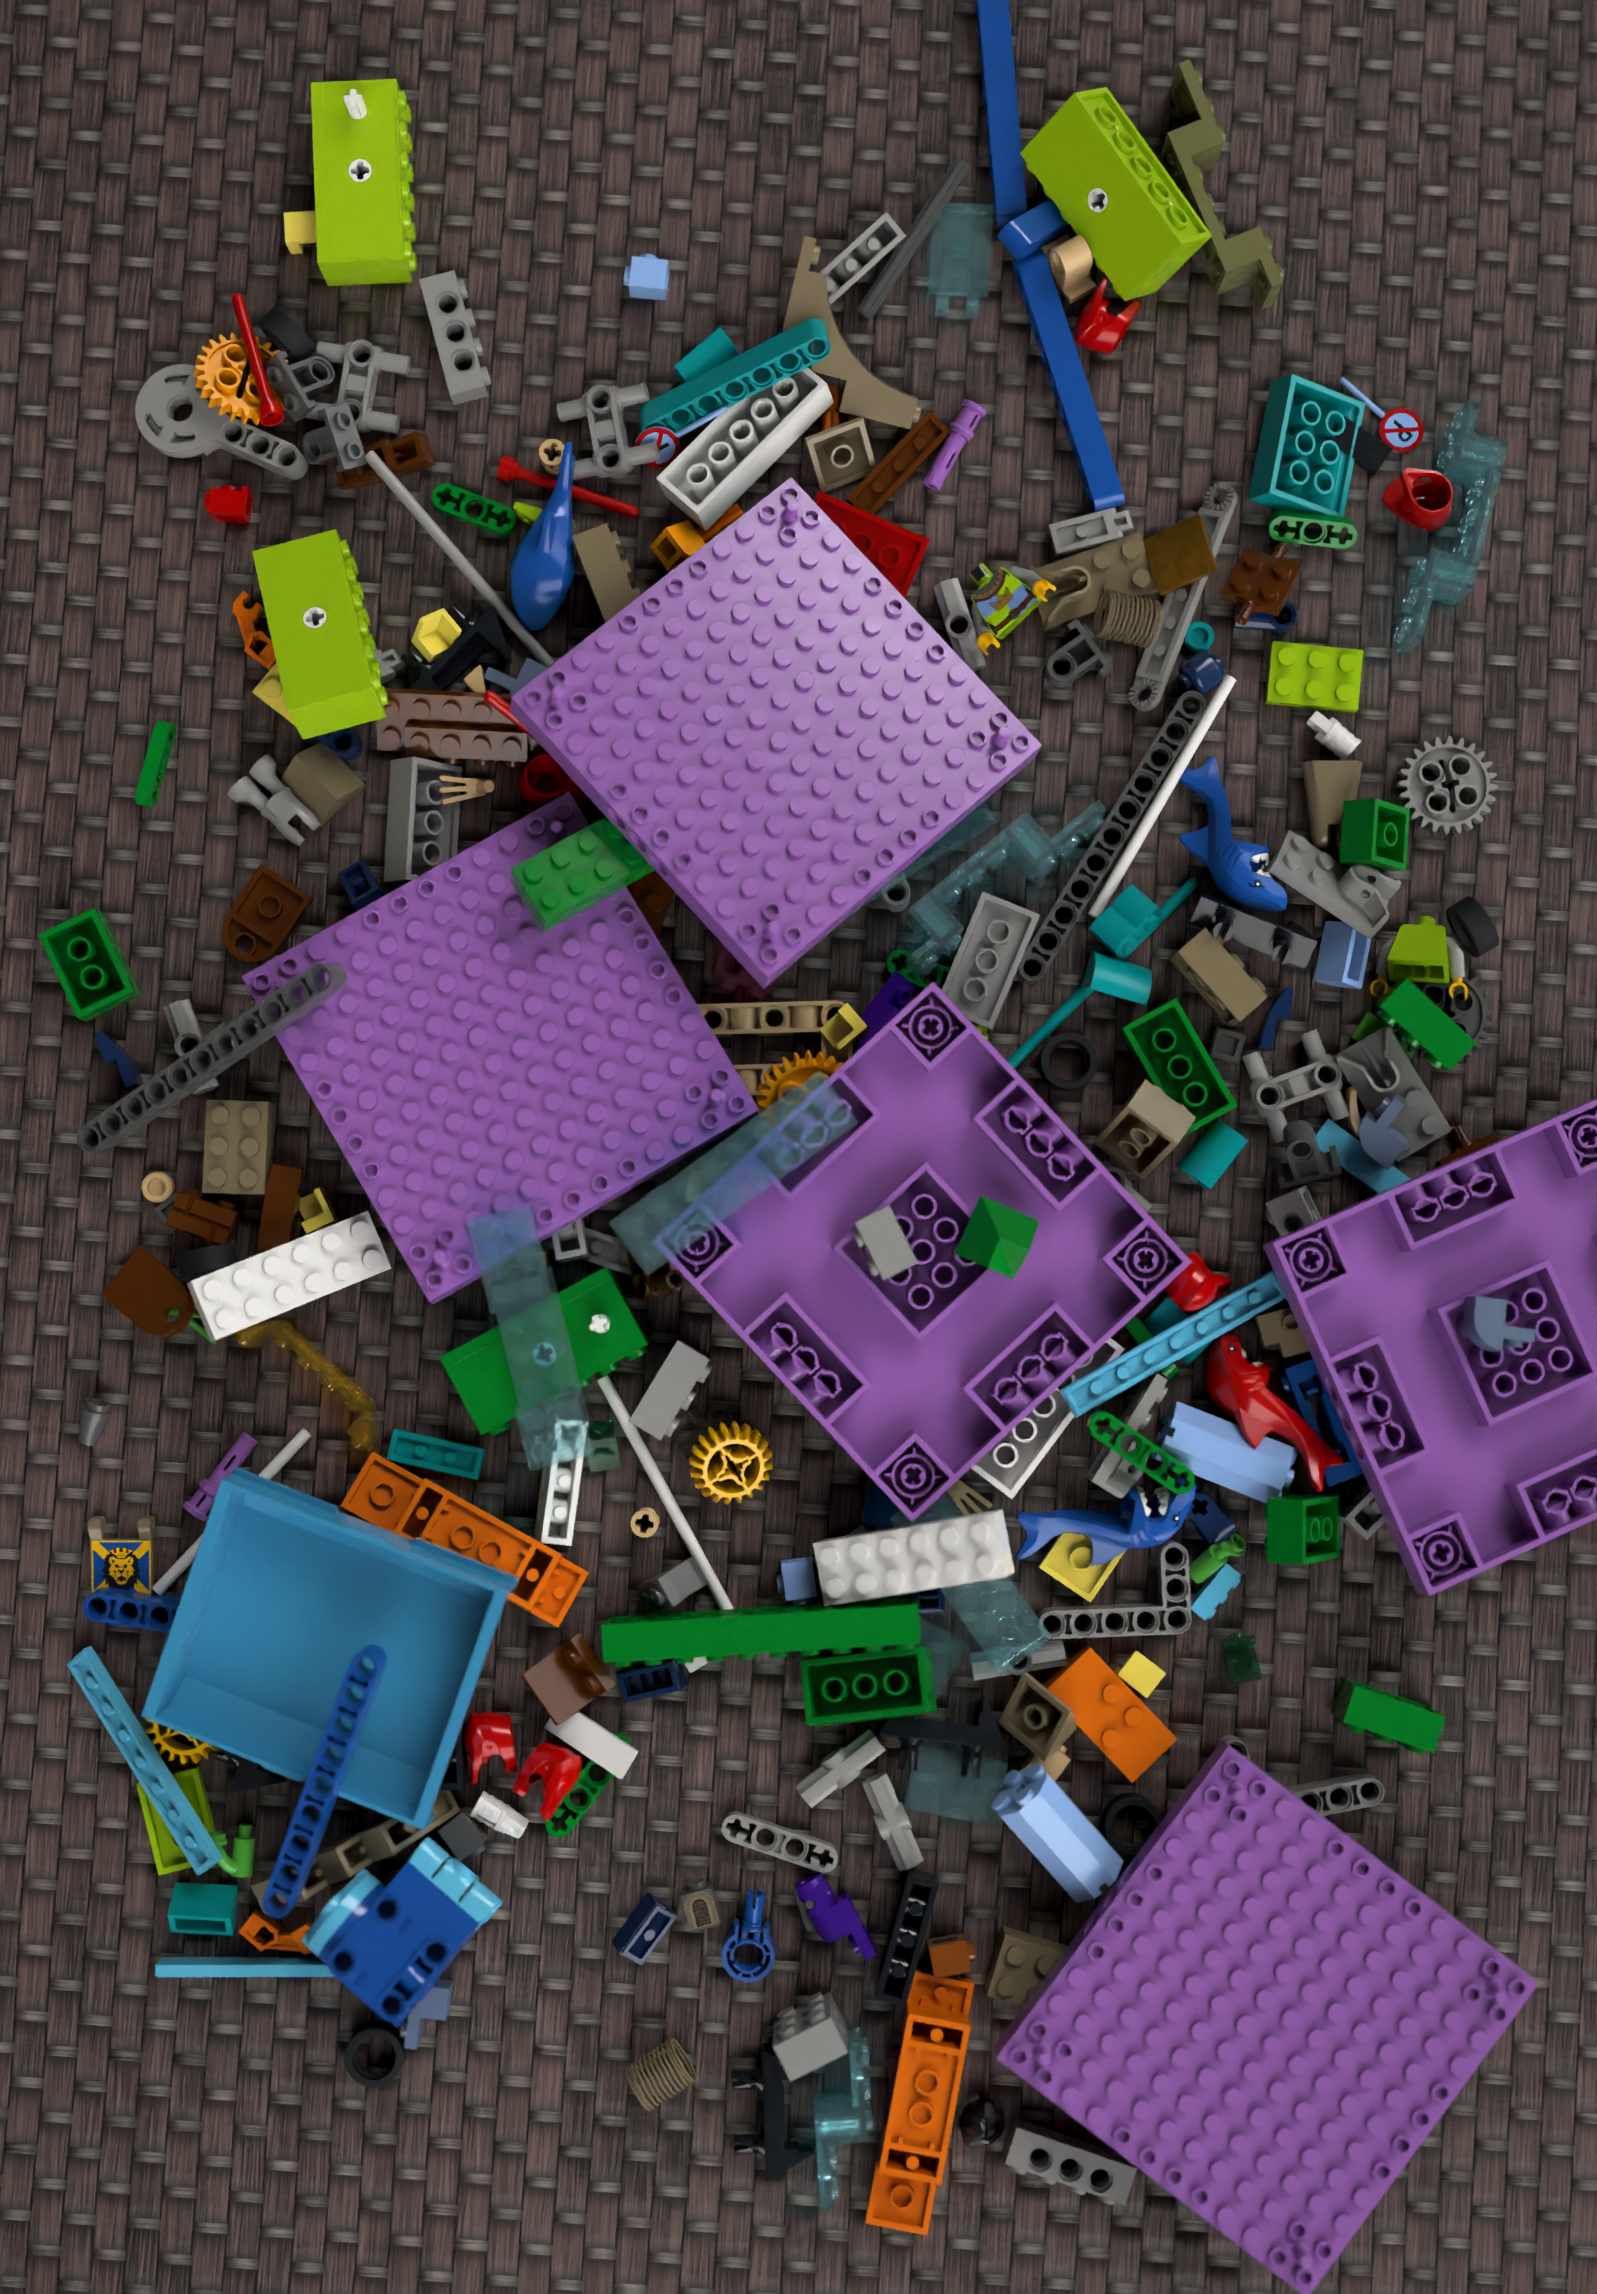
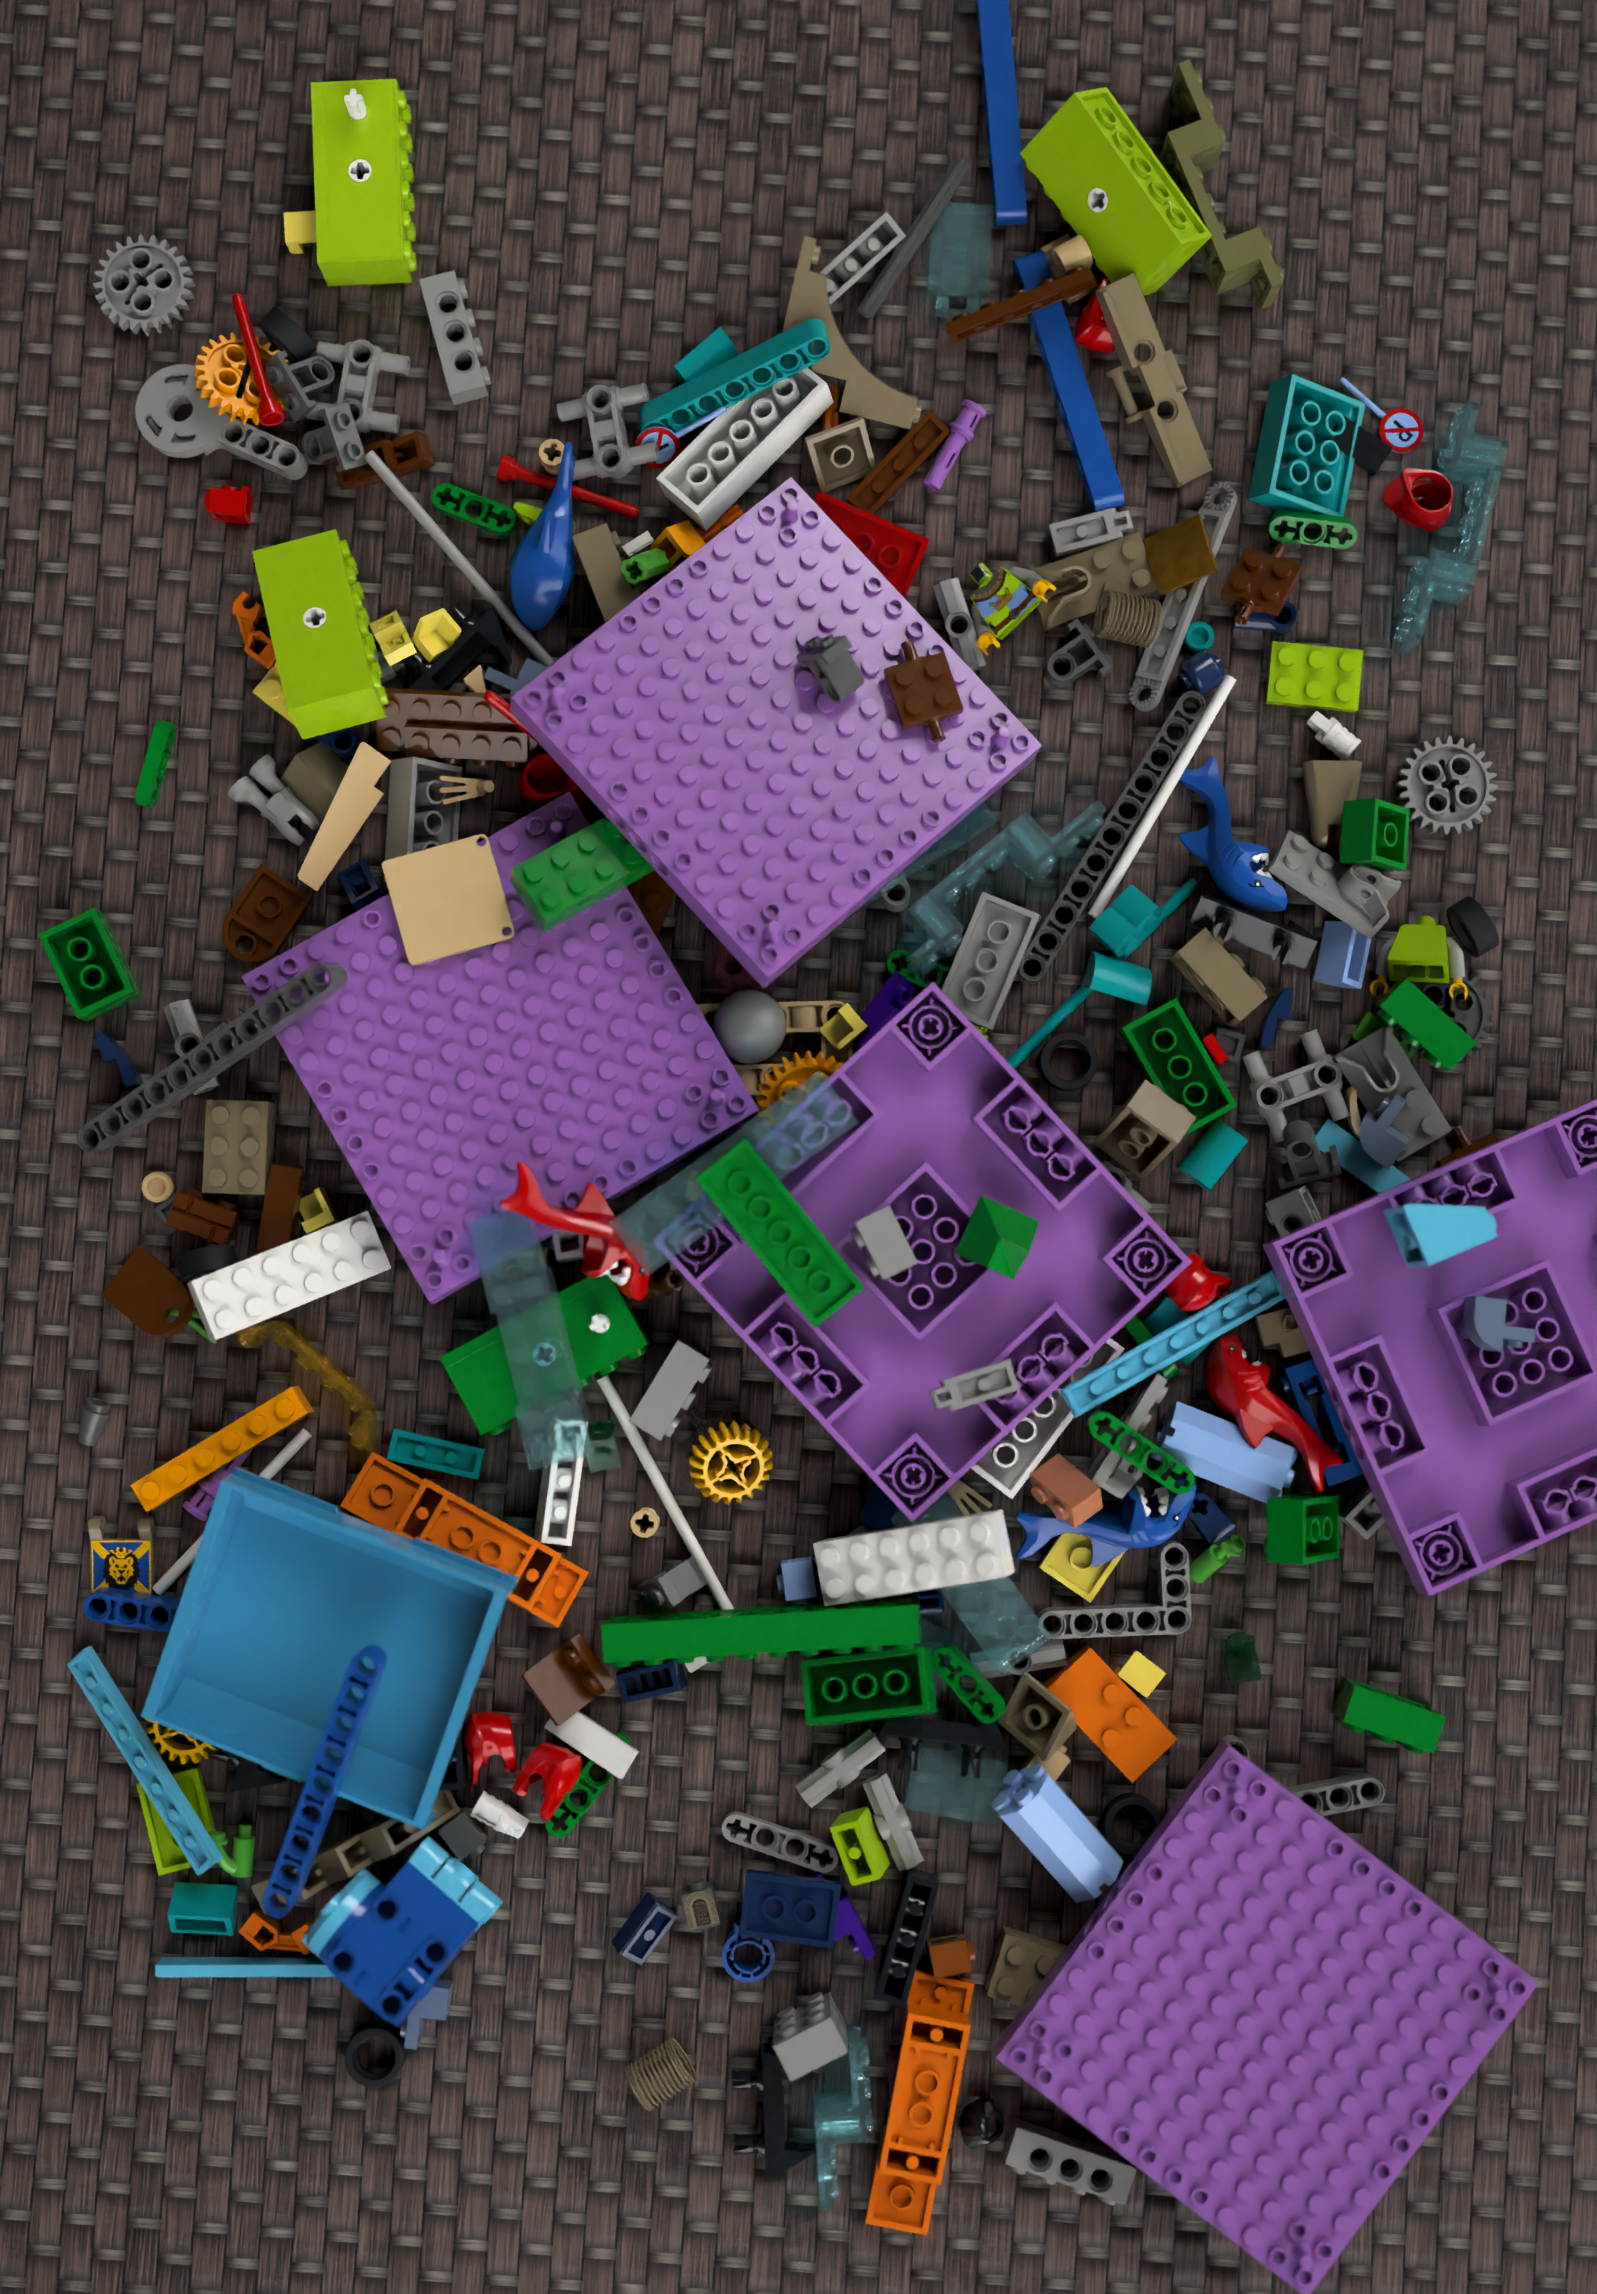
light blue brick [624,254,670,301] -> none
blue beam [997,199,1072,261] -> none
medium azure piece [1191,1563,1241,1620] -> none
none -> light grey gear [93,234,195,336]
none -> light orange arch [130,1385,314,1512]
none -> tan wedge [297,742,391,891]
none -> light yellow slope [370,610,417,666]
none -> tan piece [382,834,515,966]
none -> red piece [500,1161,650,1301]
none -> bright green axle [621,548,670,585]
none -> white tile [622,531,654,560]
none -> green plate [694,1137,865,1327]
none -> light grey piece [712,989,786,1064]
none -> dark blue plate [739,1869,841,1949]
none -> dark grey pin [796,635,864,703]
none -> lime brick [829,1806,890,1886]
none -> reddish brown plate [884,640,964,743]
none -> light grey hinge [929,1358,1020,1412]
none -> green beam [932,1644,1006,1724]
none -> reddish brown plate [944,267,1098,343]
none -> nougat brick [1030,1453,1103,1529]
none -> dark tan piece [1095,273,1212,488]
none -> red tile [1201,1033,1228,1067]
none -> medium azure slope [1383,1204,1498,1269]

